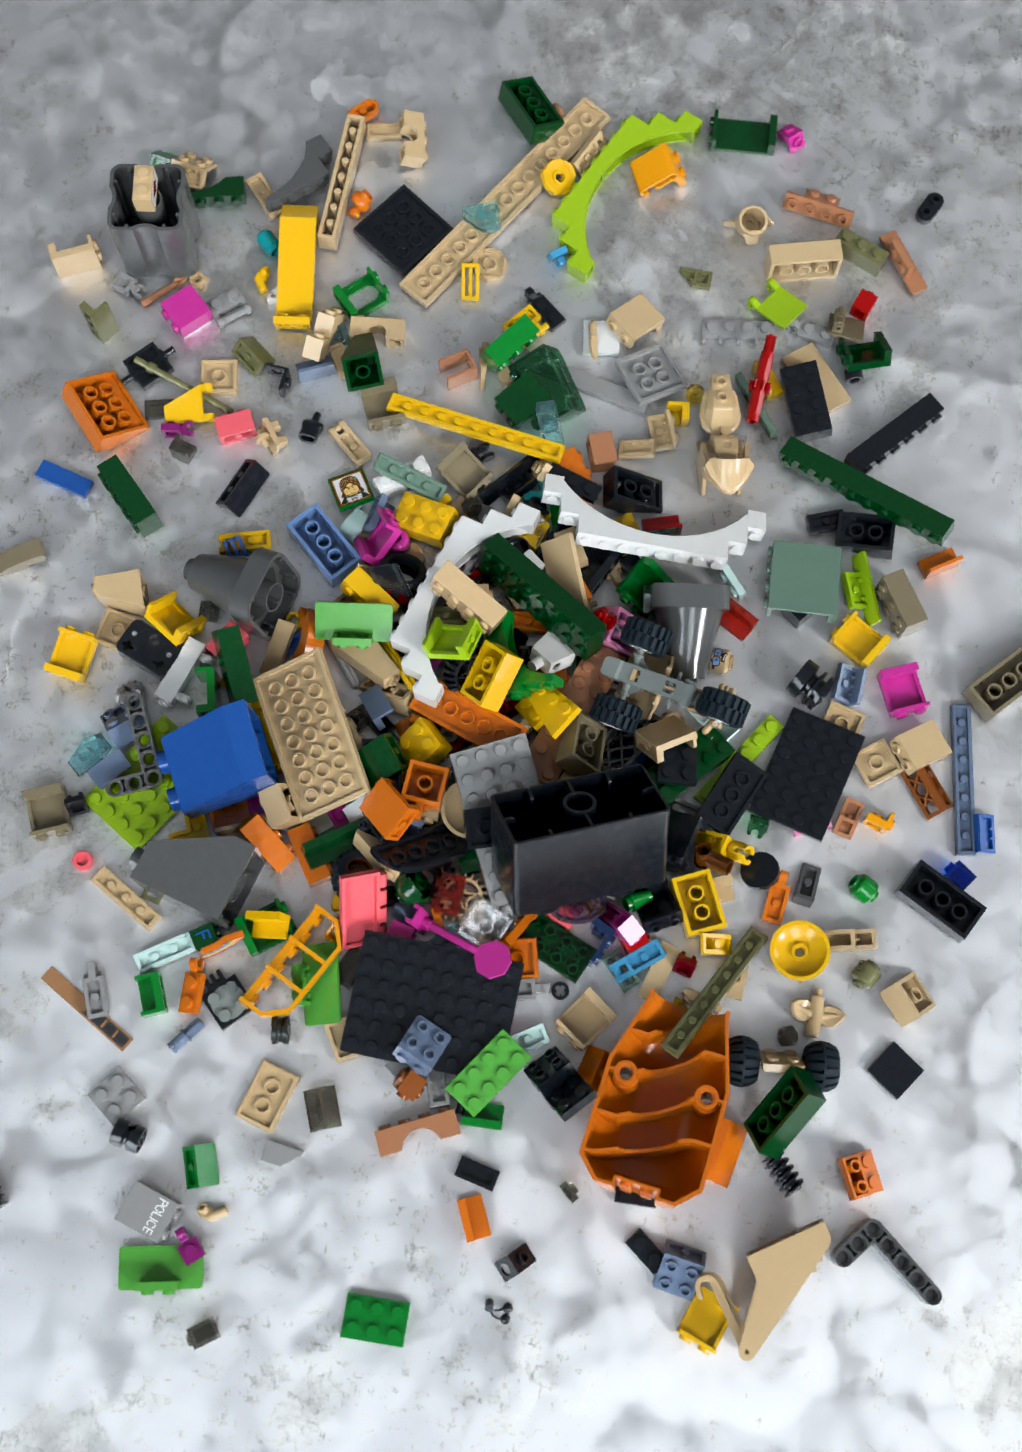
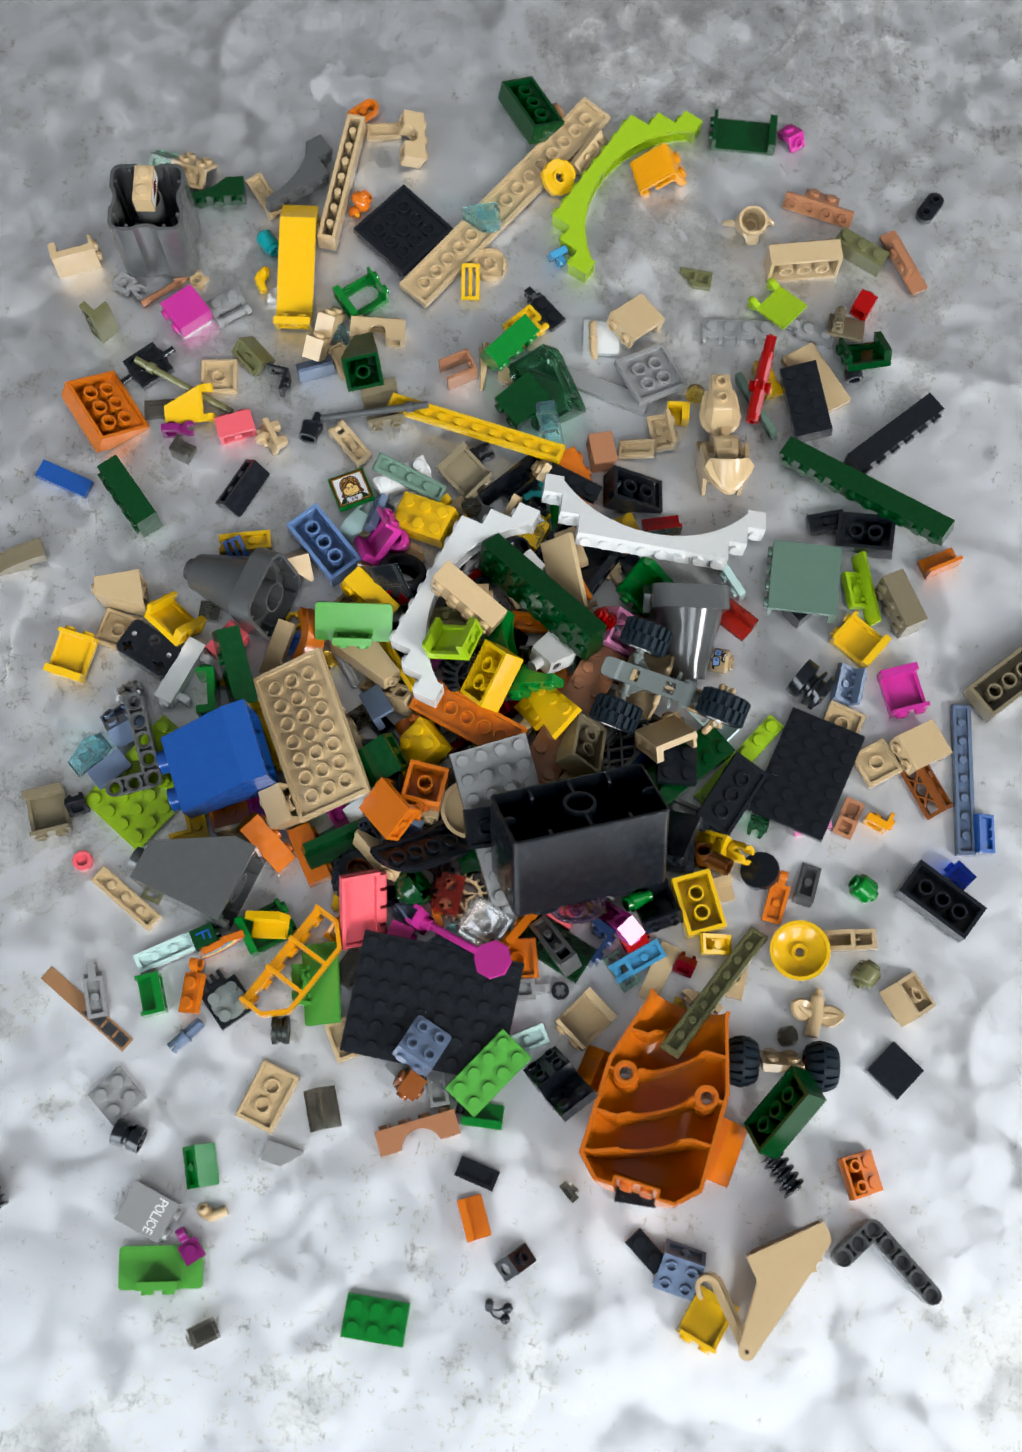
none -> tan slope [284,548,314,582]
none -> dark grey bar [320,401,429,422]
none -> clear yellow tile [323,651,338,671]
none -> dark grey slope [529,914,582,977]

